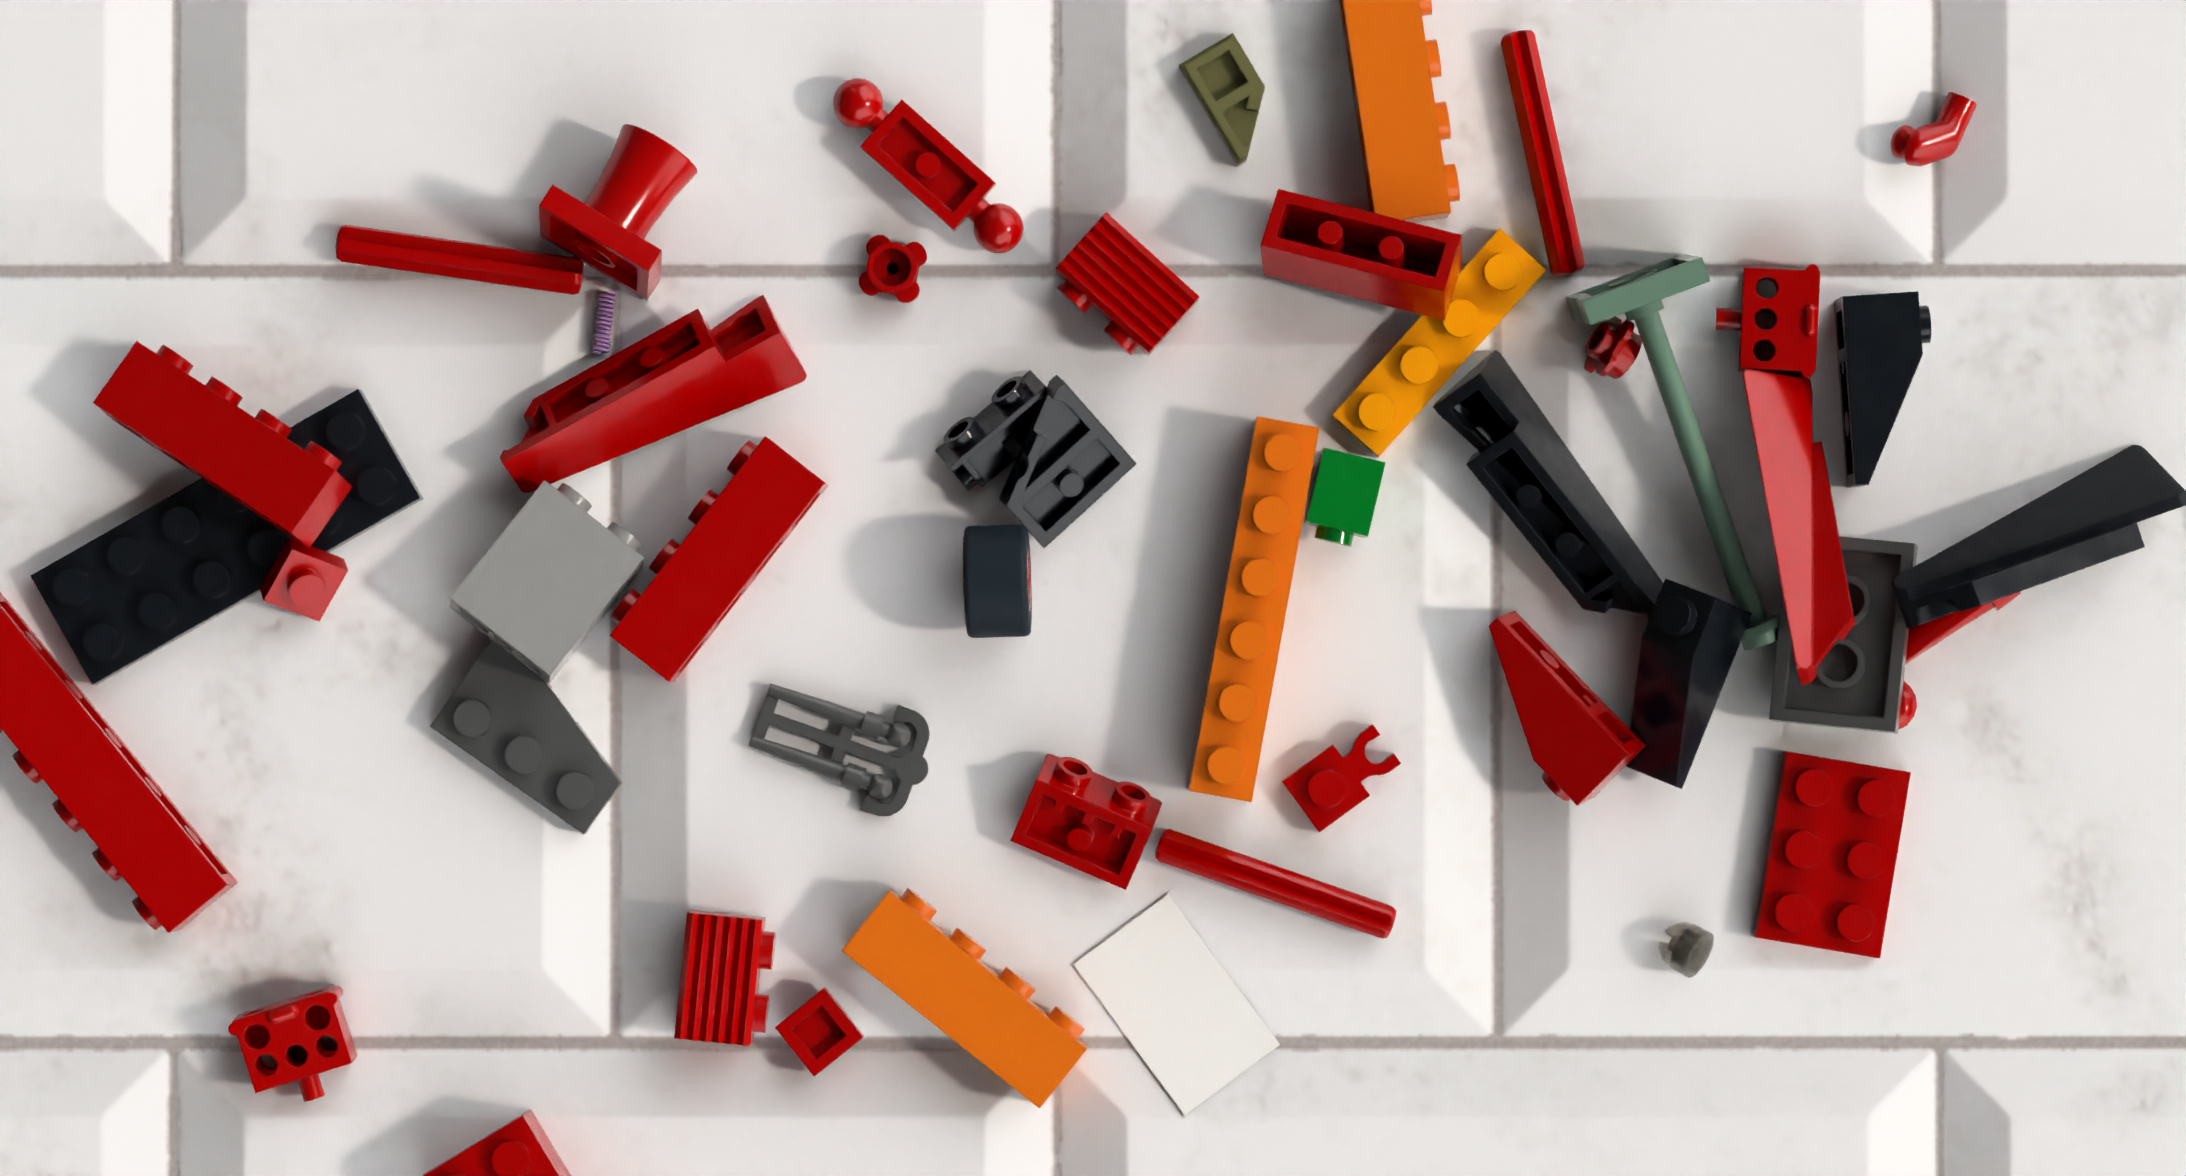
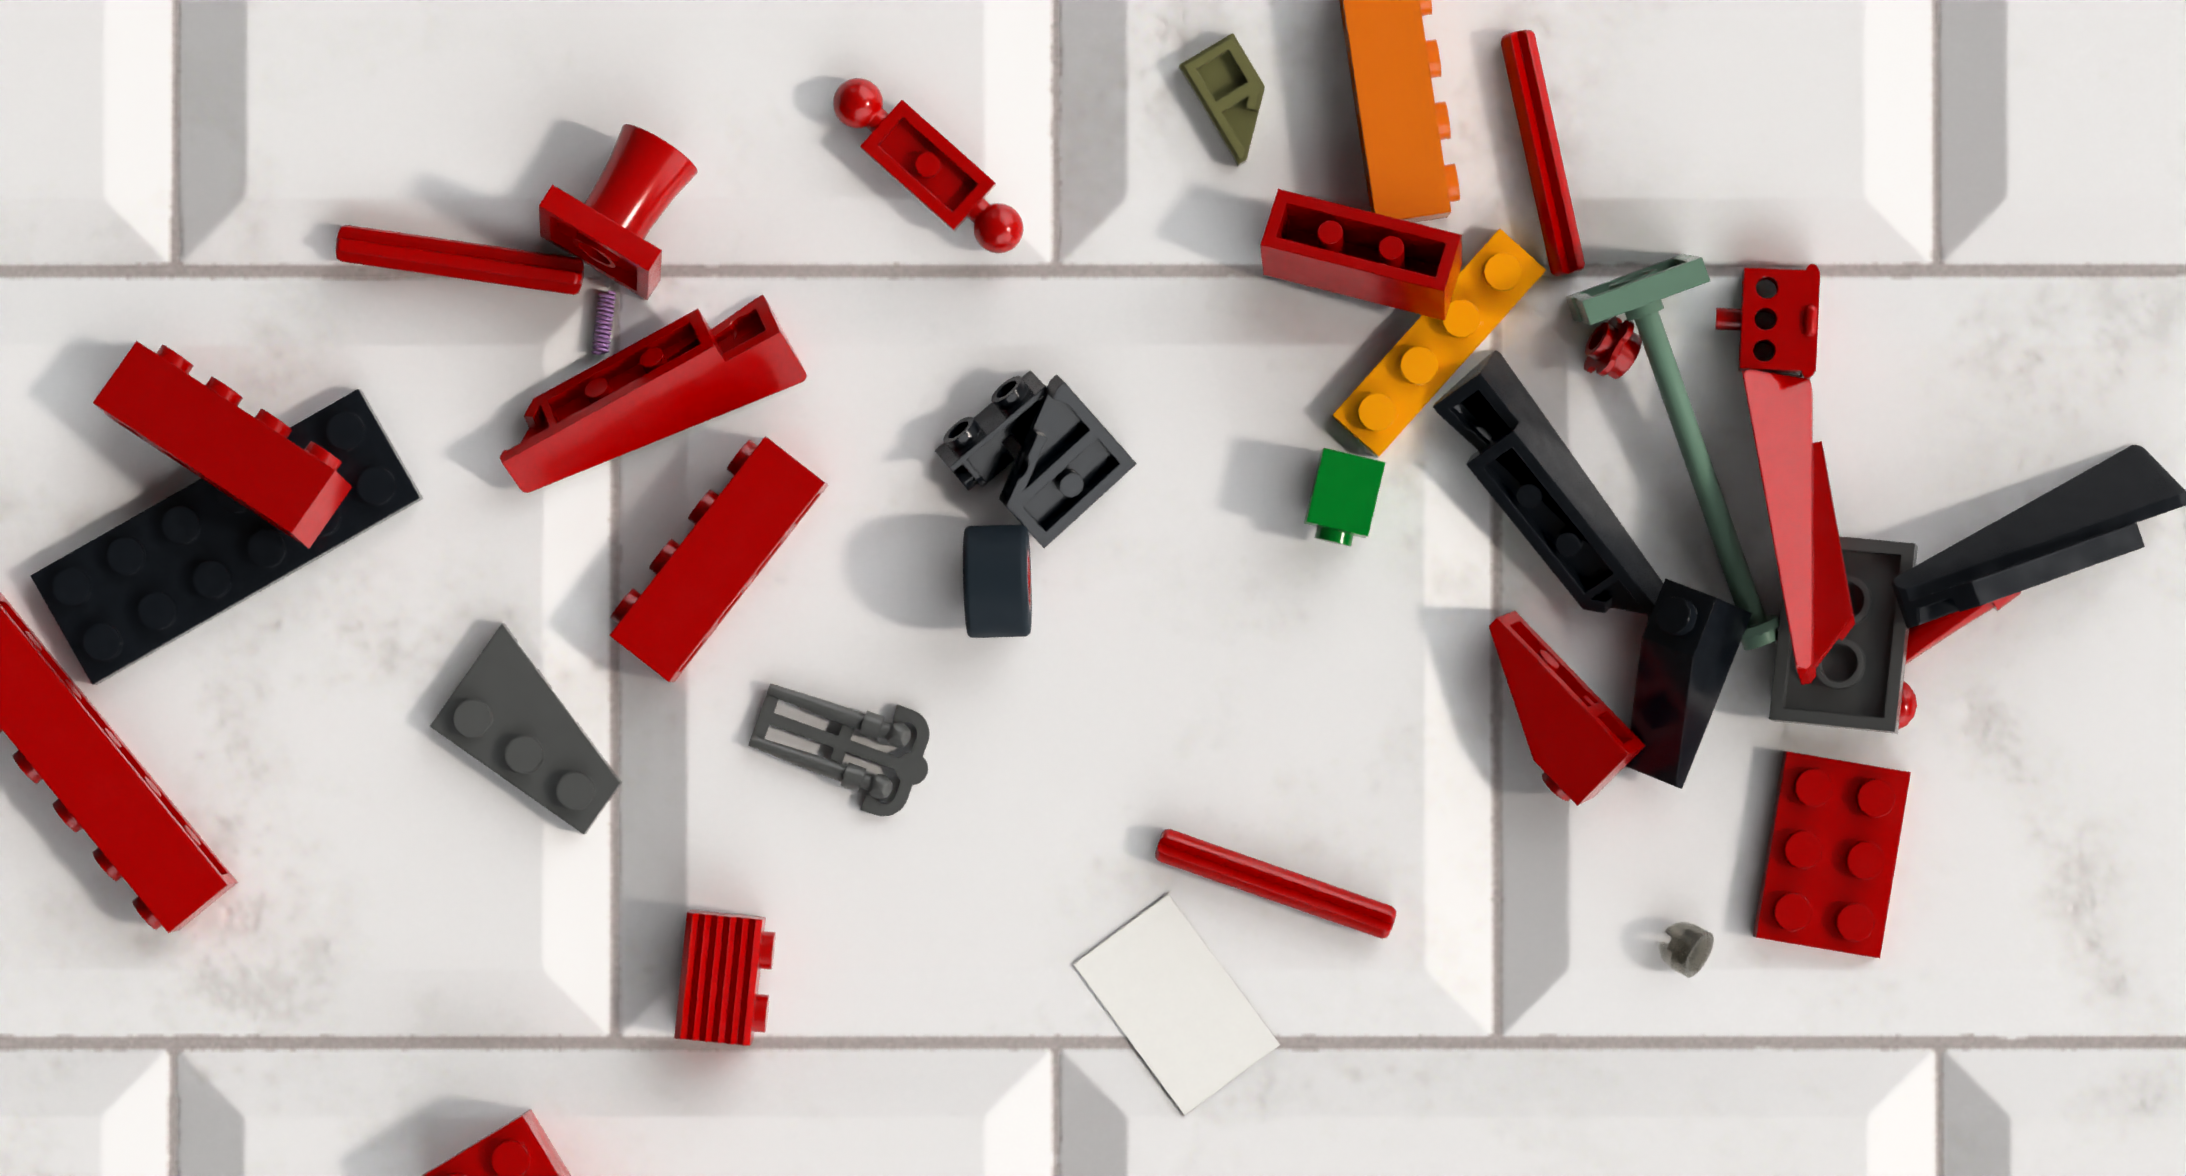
red piece [228,985,357,1102] -> none
plate [260,538,348,622] -> none
light grey brick [449,480,644,684] -> none
red plate [775,987,864,1077] -> none
orange brick [841,888,1087,1109] -> none
red plate [859,235,927,303] -> none
red bracket [1010,754,1162,890] -> none
red brick [1055,212,1200,356] -> none
orange brick [1188,416,1319,802] -> none
red plate [1282,725,1401,833] -> none
black slope [1834,291,1931,488] -> none
red arm [1890,92,1977,167] -> none

